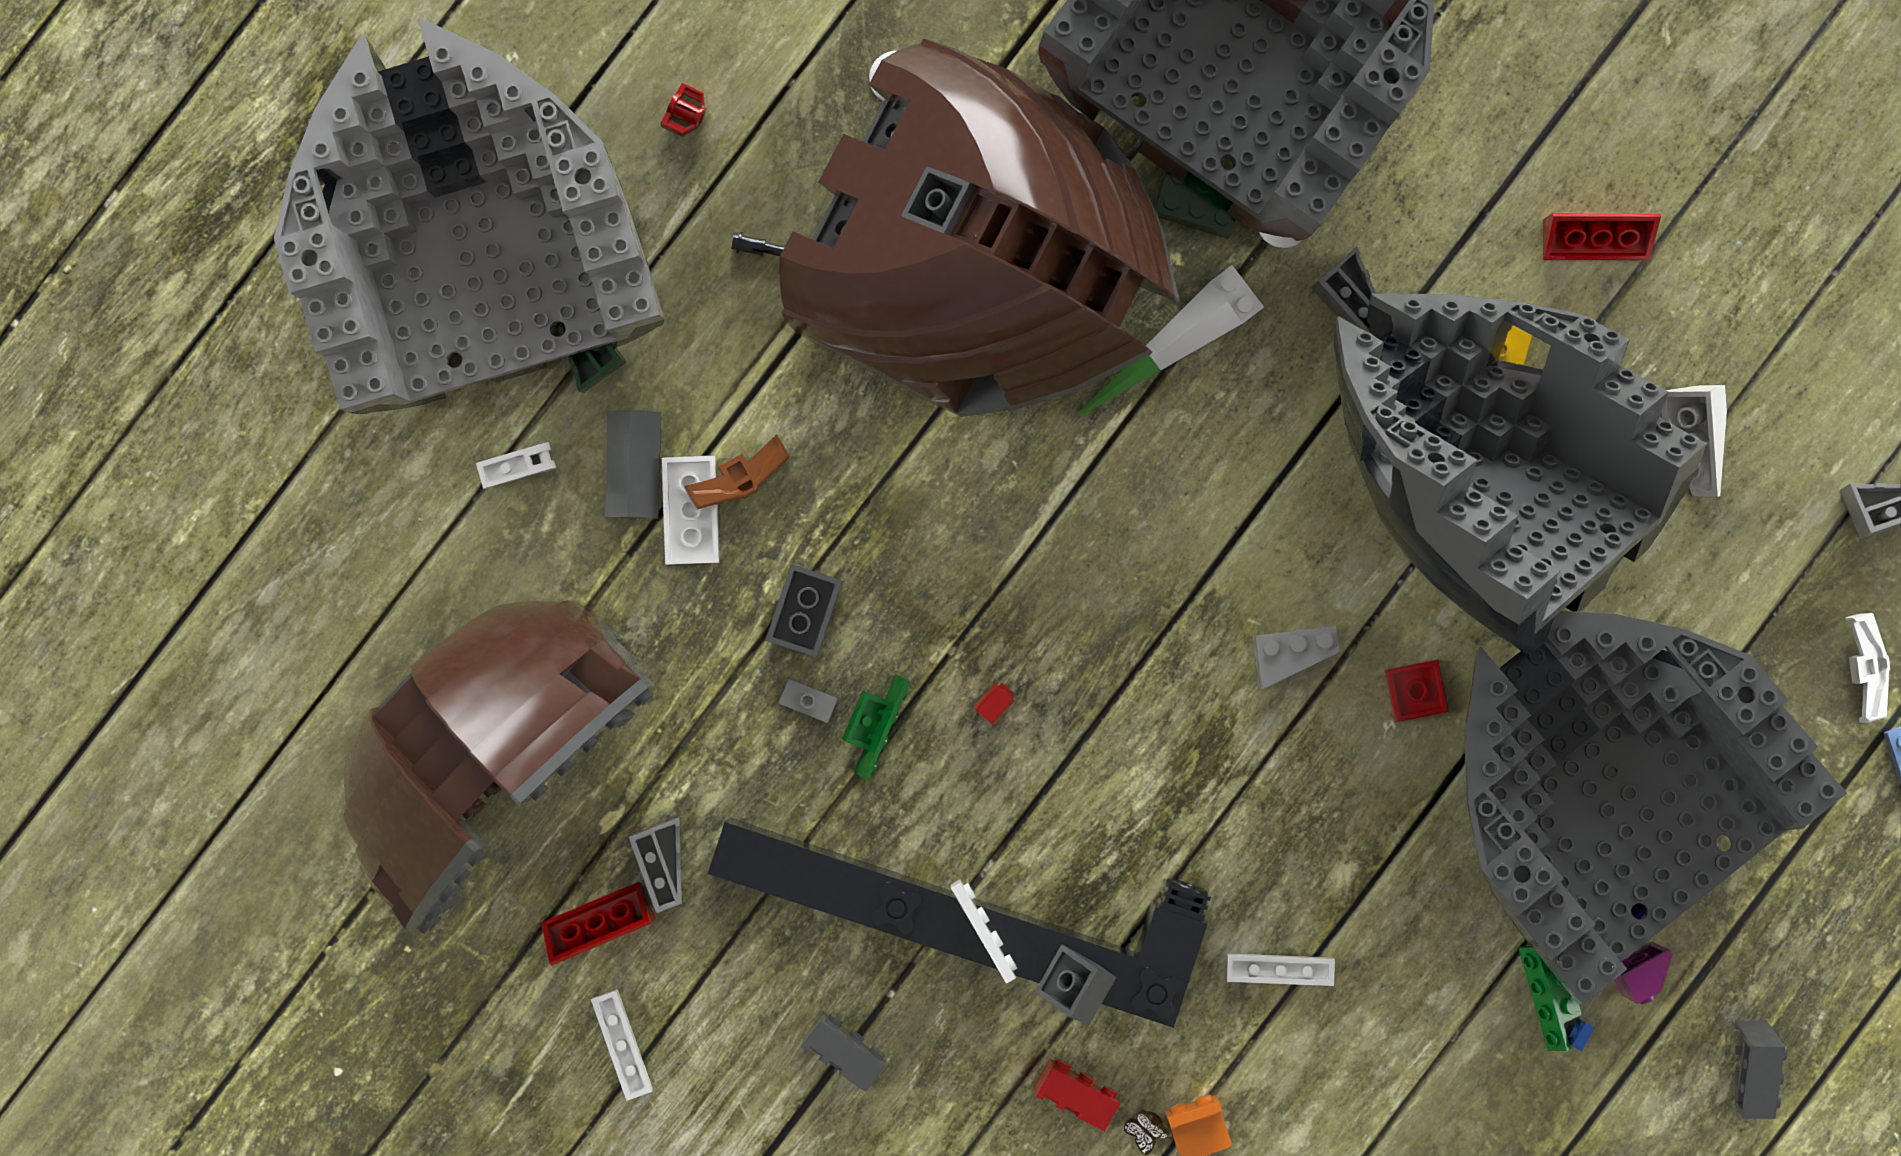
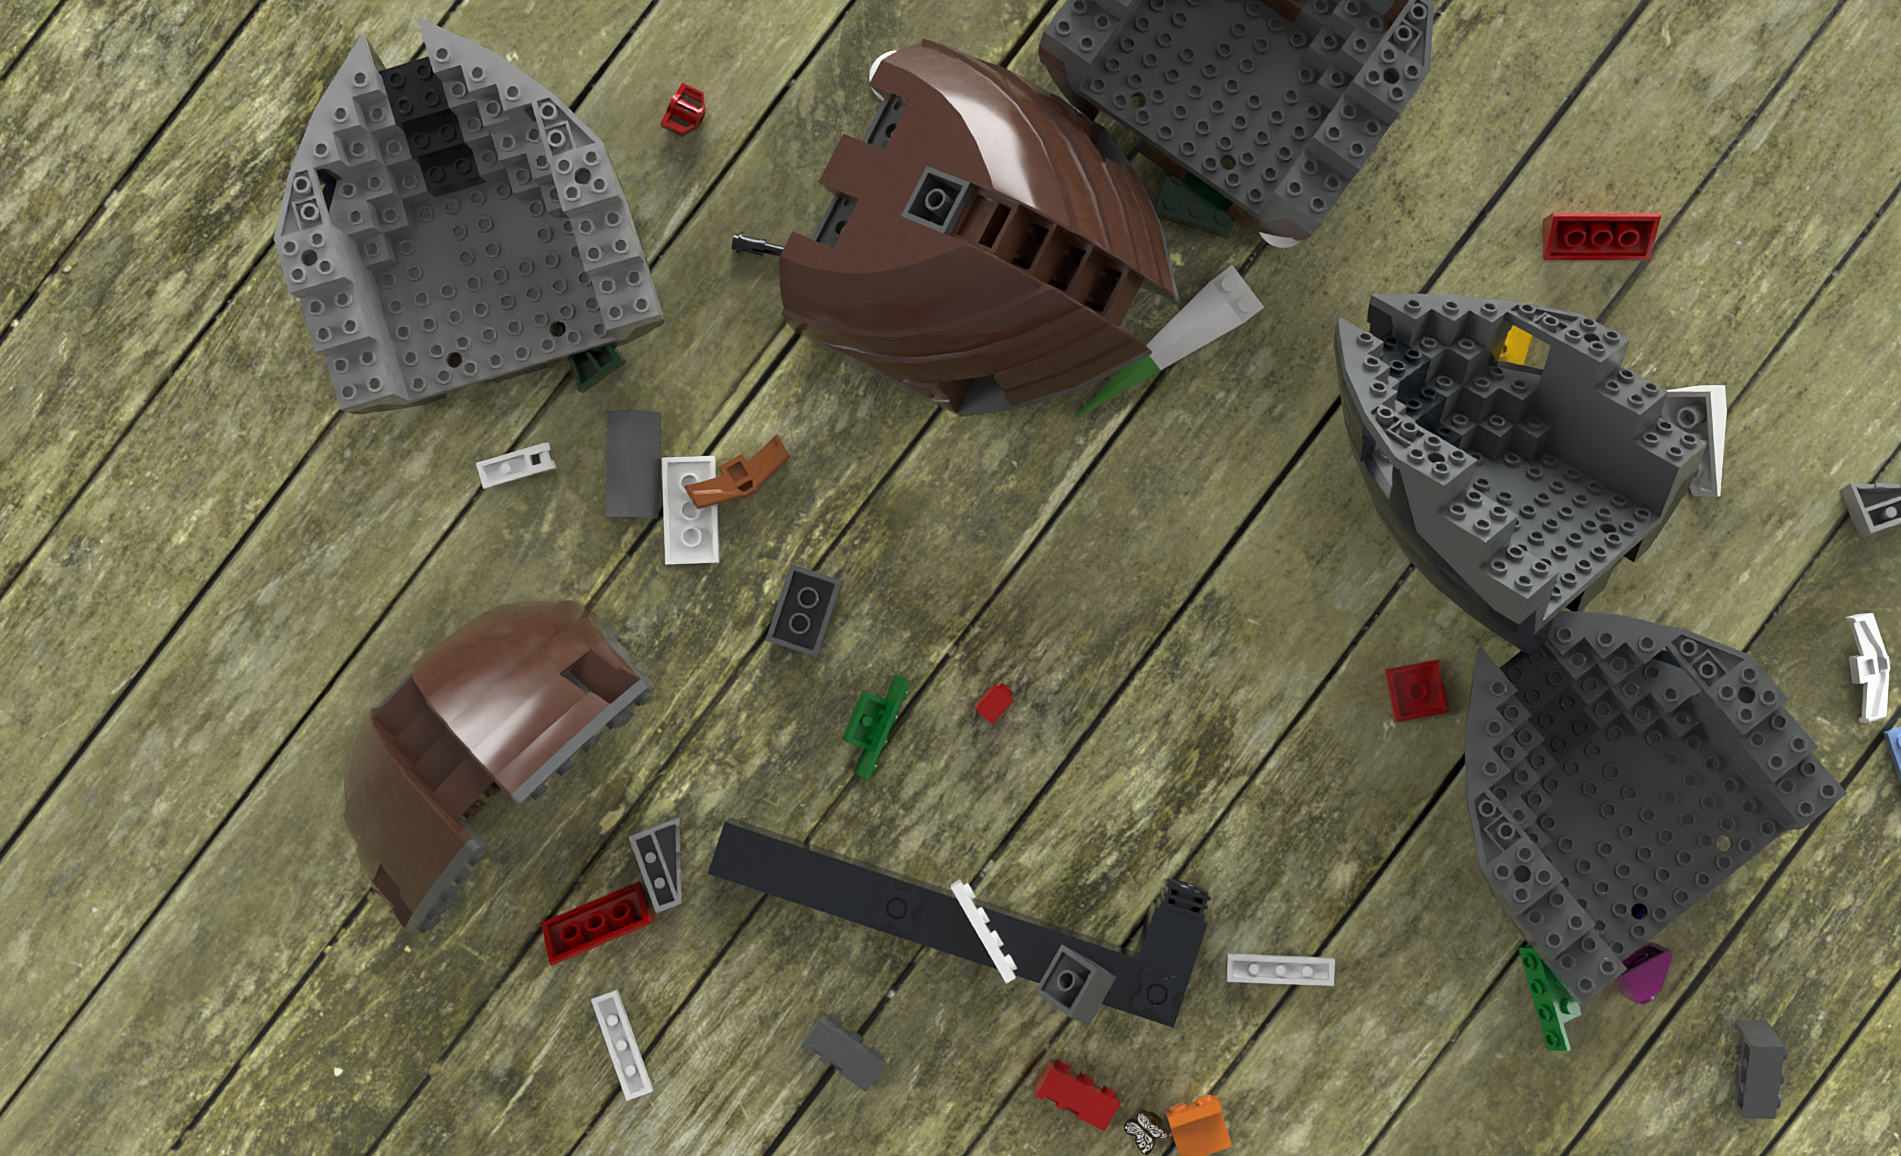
light grey plate [778,679,838,723] -> none
light grey wedge [1252,626,1339,689] -> none
dark grey wedge [1311,247,1378,332] -> none
blue plate [1566,1018,1595,1051] -> none

